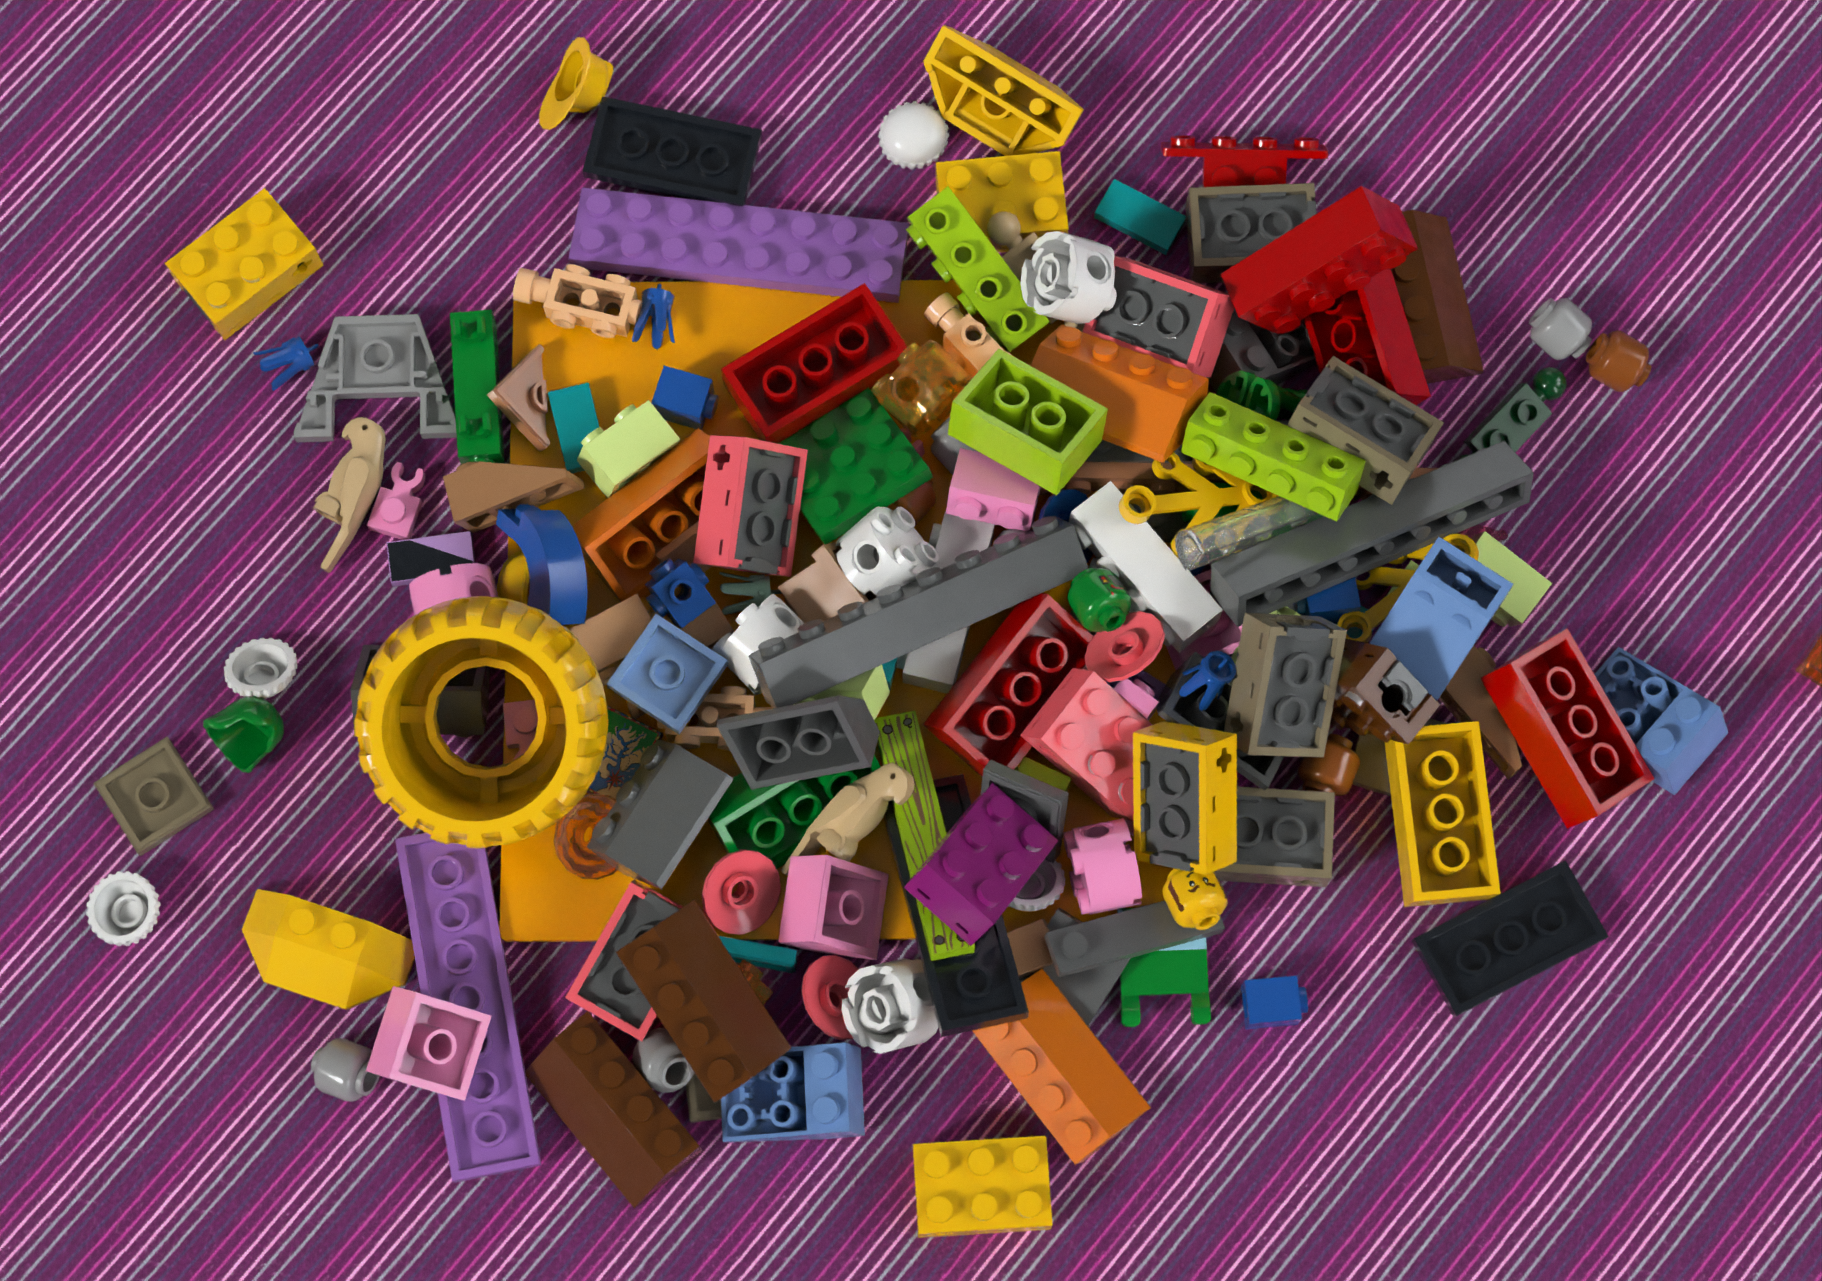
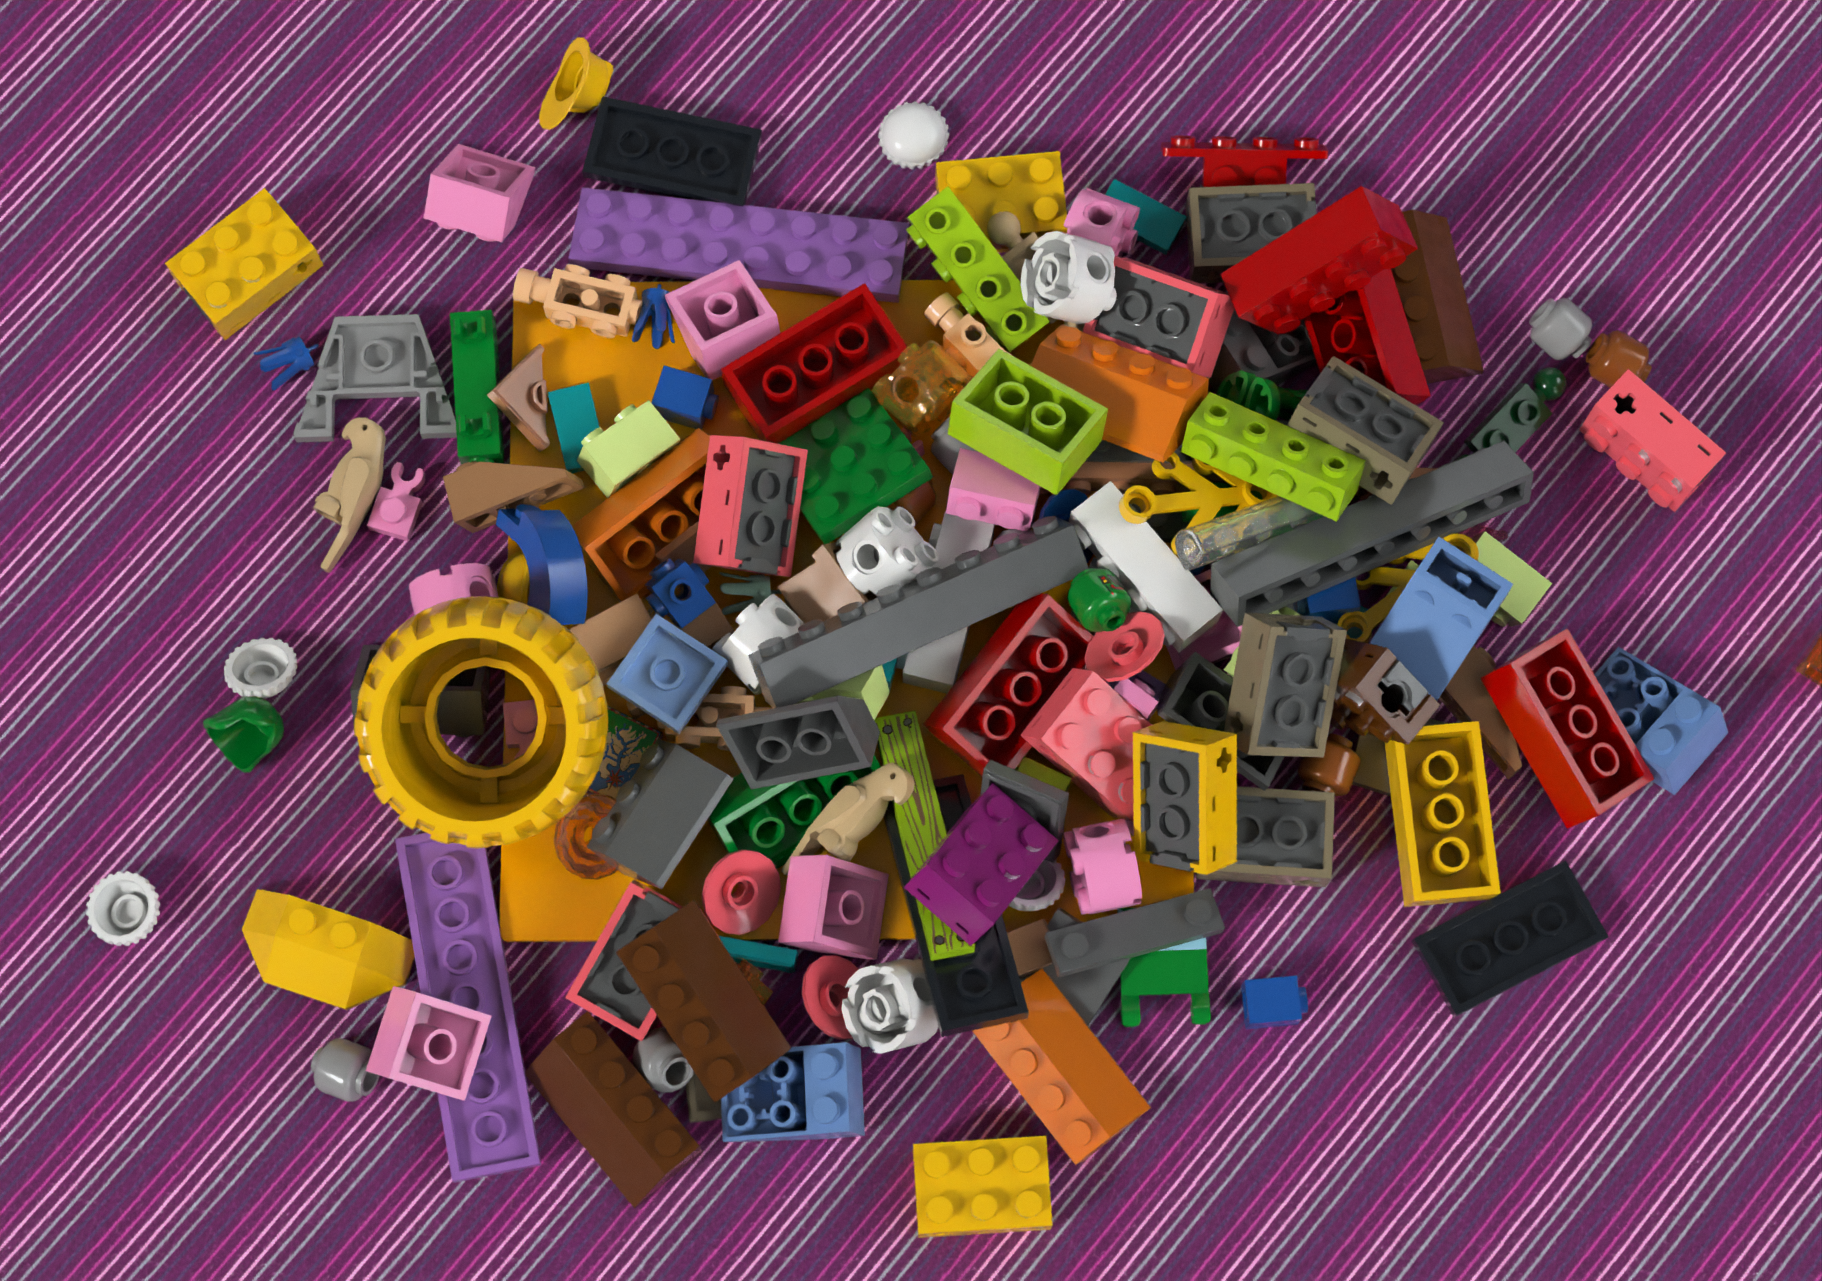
dark tan tile [94,737,214,856] -> none
black tile [386,531,475,587] -> none
yellow wedge [923,25,1084,156] -> none
yellow head [1162,868,1227,930] -> none
blue piece [1179,651,1236,711] -> none
none -> bright pink slope [424,144,535,242]
none -> bright pink slope [665,260,780,380]
none -> bright pink brick [1063,188,1140,257]
none -> coral piece [1579,369,1726,512]

